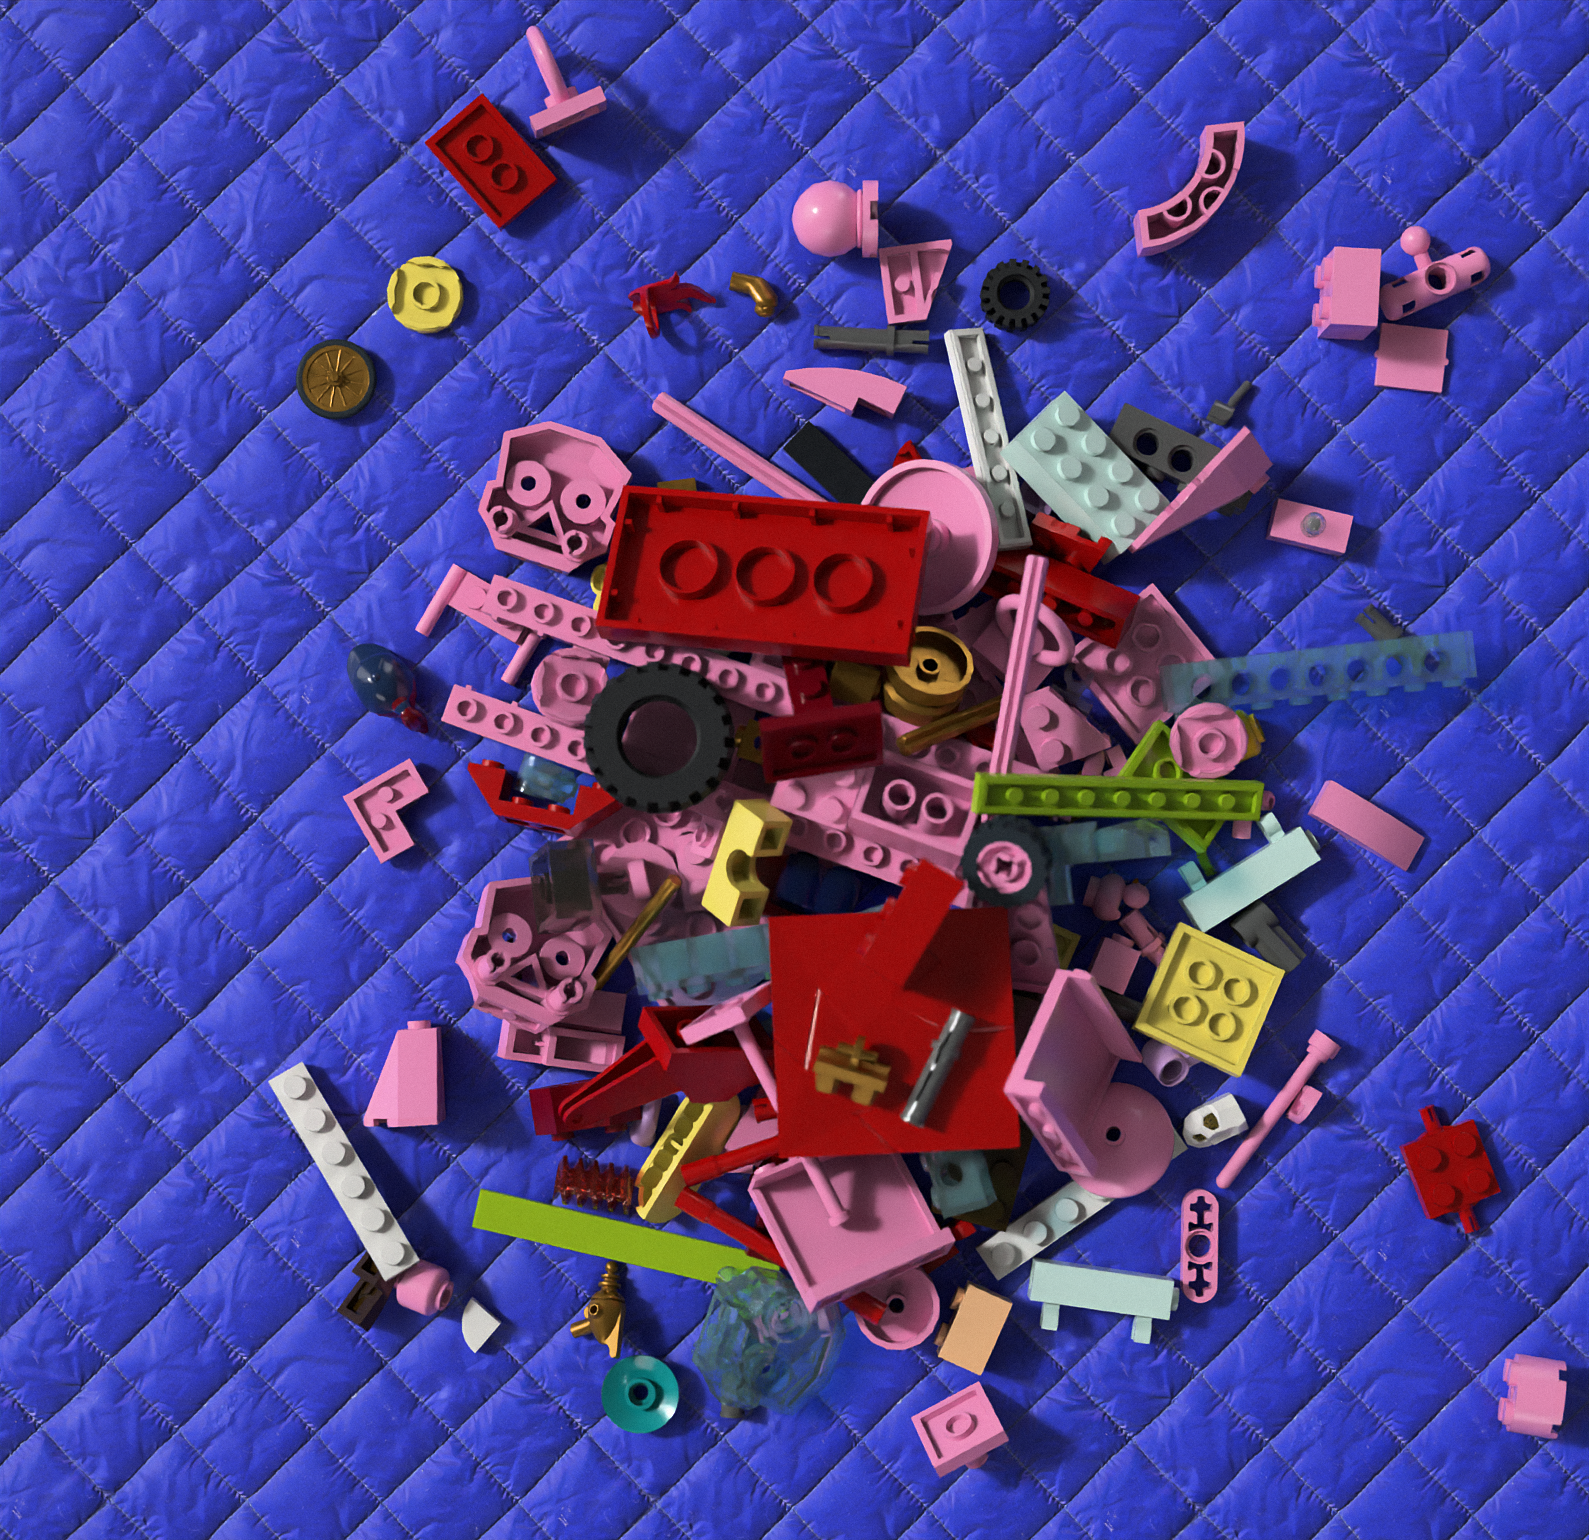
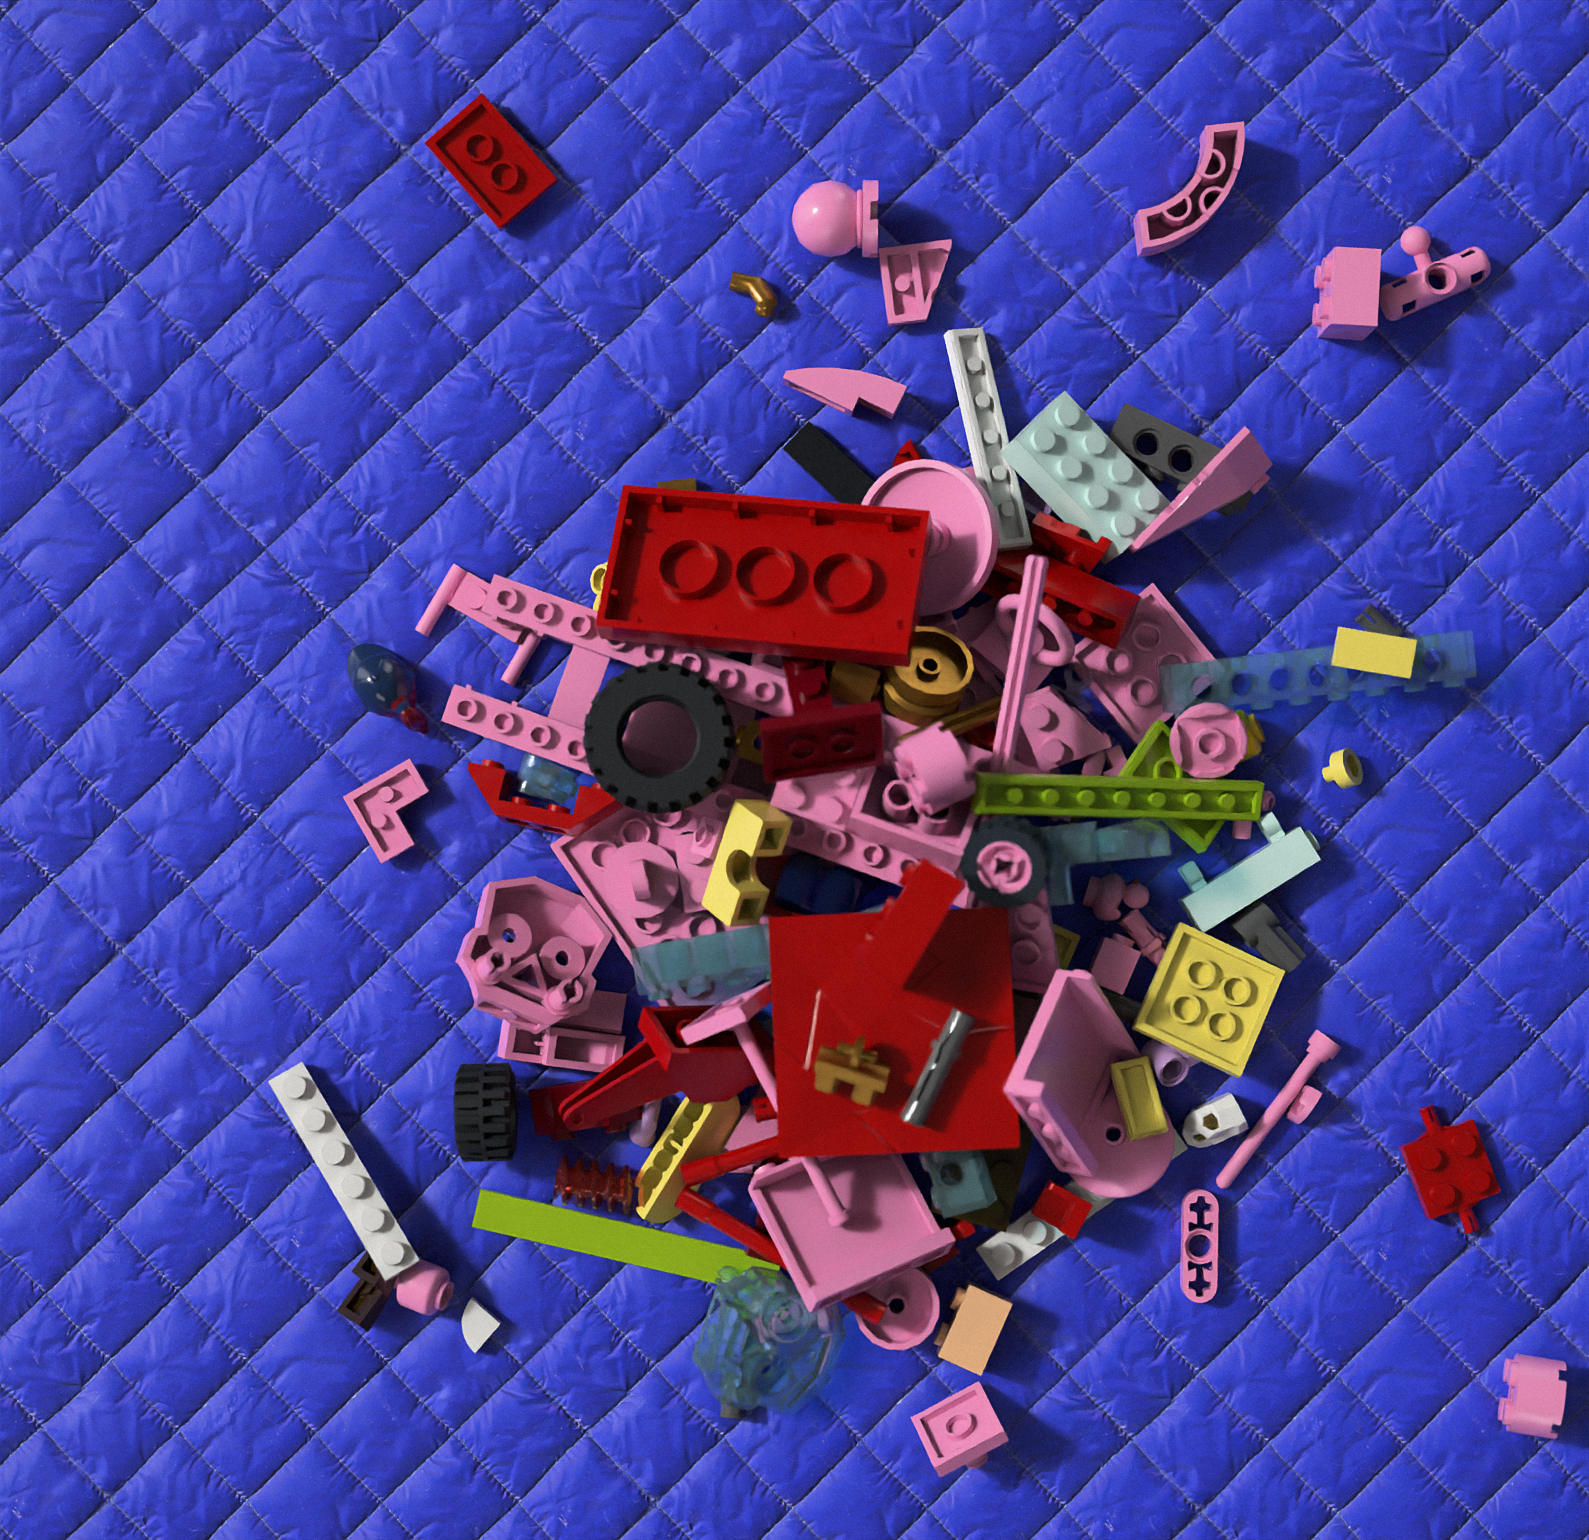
pearl gold wheel [296,339,377,420] -> none
bright pink slope [364,1020,446,1127] -> none
light yellow tile [387,256,464,334] -> none
bright pink brick [478,421,633,575] -> none
bright pink tile [526,26,607,140] -> none
clear smoke brick [528,838,629,934] -> none
bright pink tile [531,648,609,727] -> none
pearl gold piece [570,1261,626,1359] -> none
pearl gold bar [593,874,682,991] -> none
teal dish [601,1355,679,1434] -> none
red piece [628,271,716,339] -> none
bright pink axle [652,392,828,502] -> none
dark grey pin [813,324,929,356] -> none
black tyre [980,259,1050,333] -> none
light aqua brick [1027,1257,1179,1344] -> none
lime leg [1196,850,1217,876] -> none
dark grey hand [1207,380,1253,426] -> none
bright pink piece [1265,498,1354,557] -> none
bright pink slope [1307,780,1425,871] -> none
bright pink piece [1374,323,1449,394] -> none
none -> black tyre [454,1063,518,1162]
none -> bright pink brick [891,721,975,815]
none -> red panel [1031,1179,1093,1239]
none -> light yellow tile [1109,1056,1169,1142]
none -> light yellow tile [1322,748,1363,789]
none -> light yellow tile [1331,627,1417,679]

